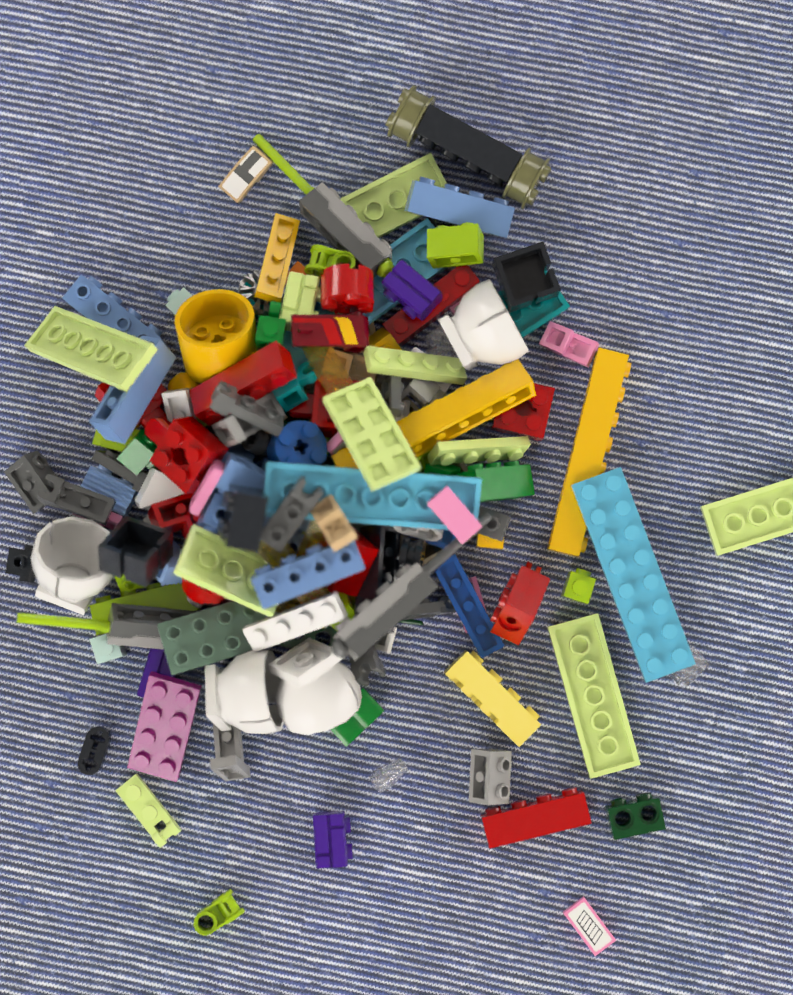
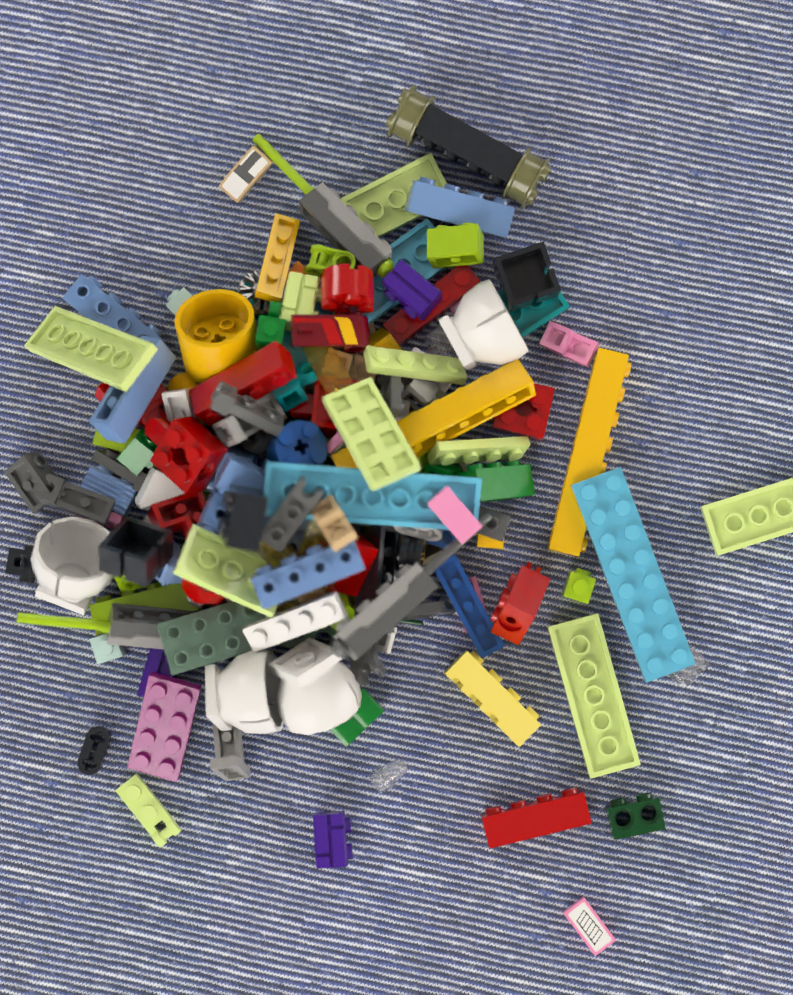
bright pink tile [189,459,224,516] -> none
lime piece [194,889,245,935] -> none
light grey brick [468,749,512,805] -> none

